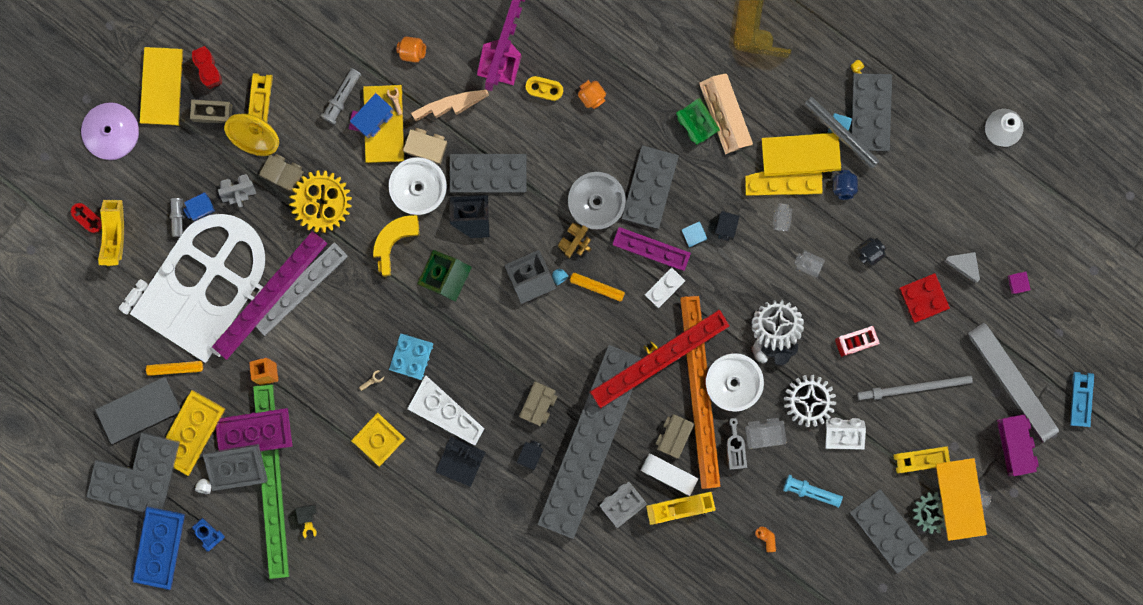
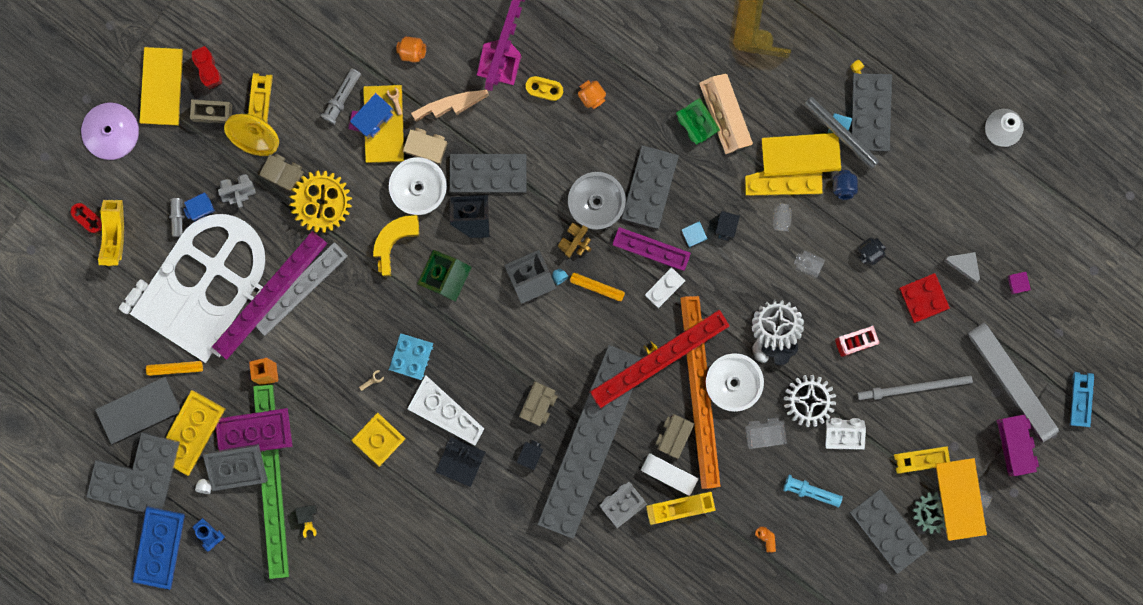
light grey piece [726,418,747,470] -> none

